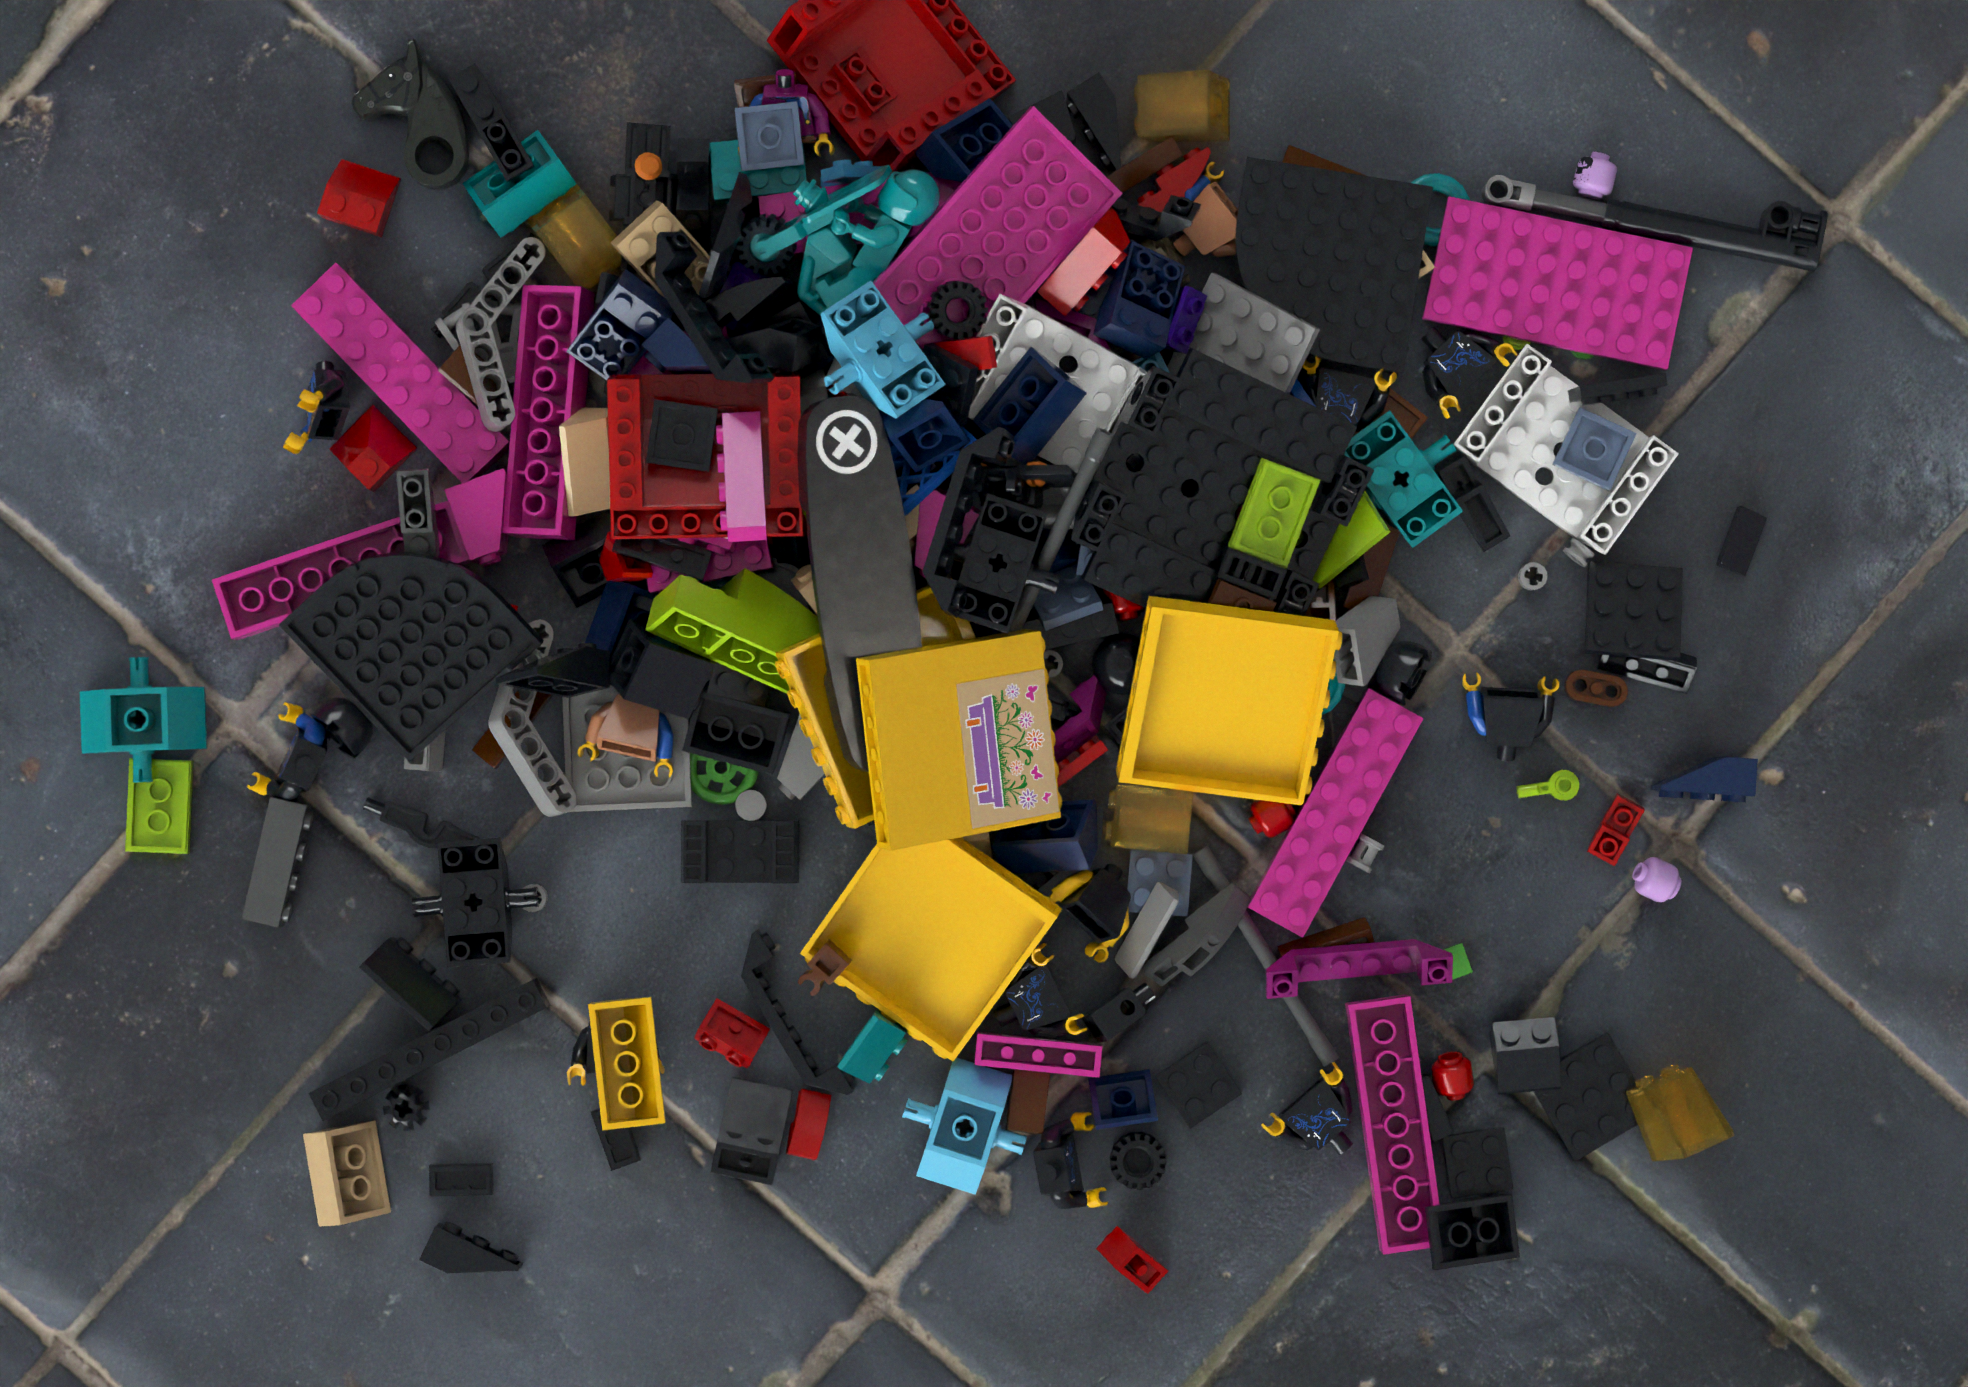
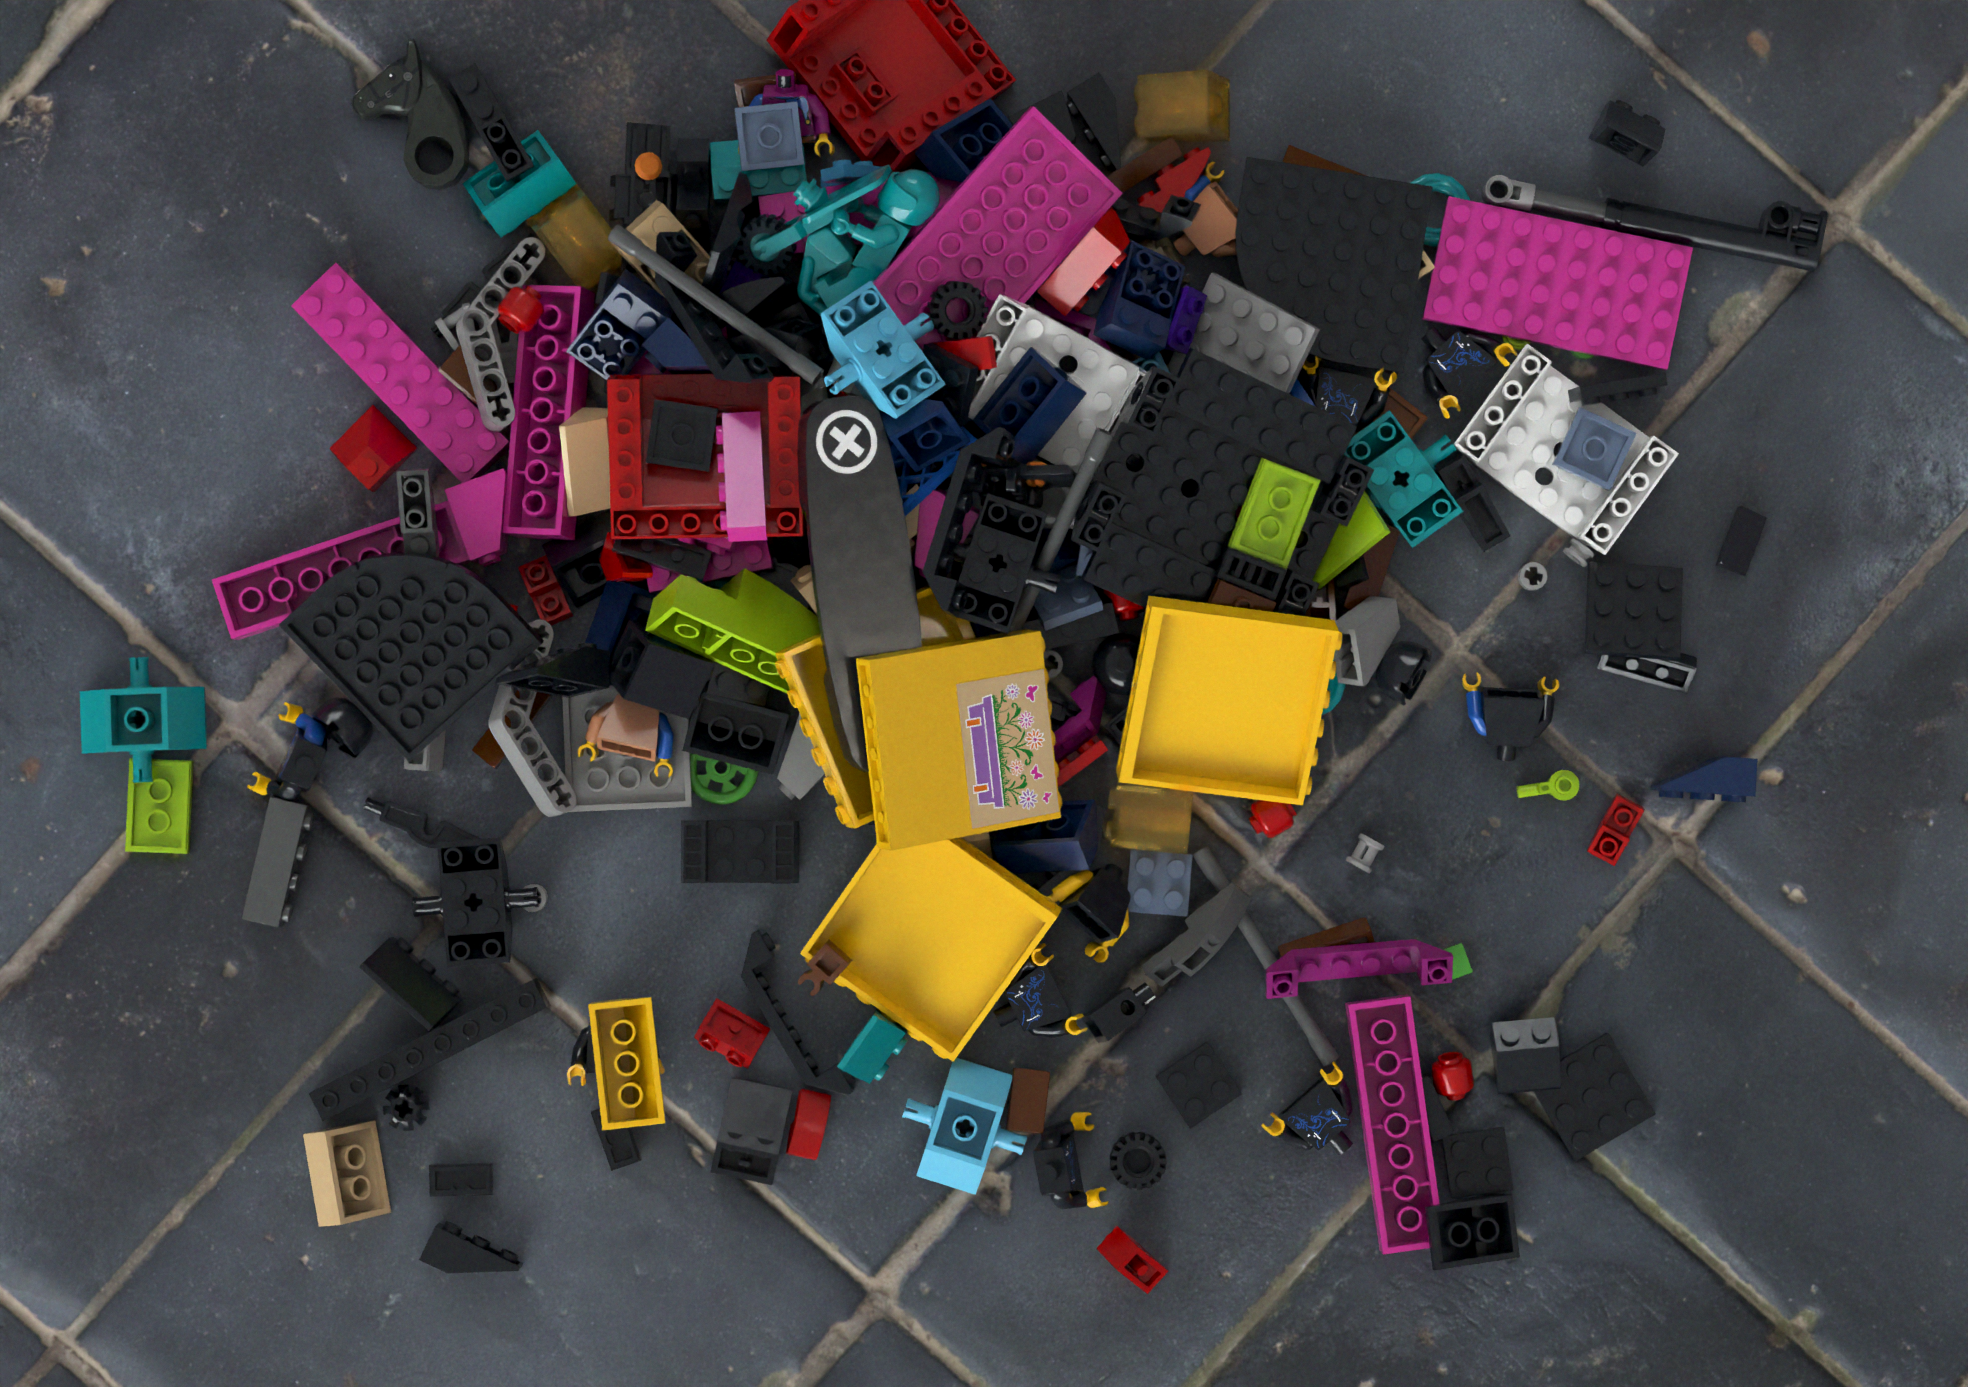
black torso [283,361,350,454] -> none
red slope [317,159,401,238] -> none
light grey tile [735,790,767,821] -> none
dark pink brick [974,1031,1103,1078] -> none
dark blue slope [1088,1069,1158,1130] -> none
light grey slope [1115,882,1179,979] -> none
dark pink brick [1247,688,1424,938] -> none
reddish brown plate [1564,670,1628,707] -> none
lavender head [1573,152,1617,200] -> none
clear yellow slope [1626,1064,1735,1162] -> none
lavender head [1632,857,1681,902] -> none
none -> red head [497,286,544,334]
none -> red slope [518,555,573,626]
none -> dark grey piece [608,224,824,385]
none -> black slope [1589,100,1666,167]

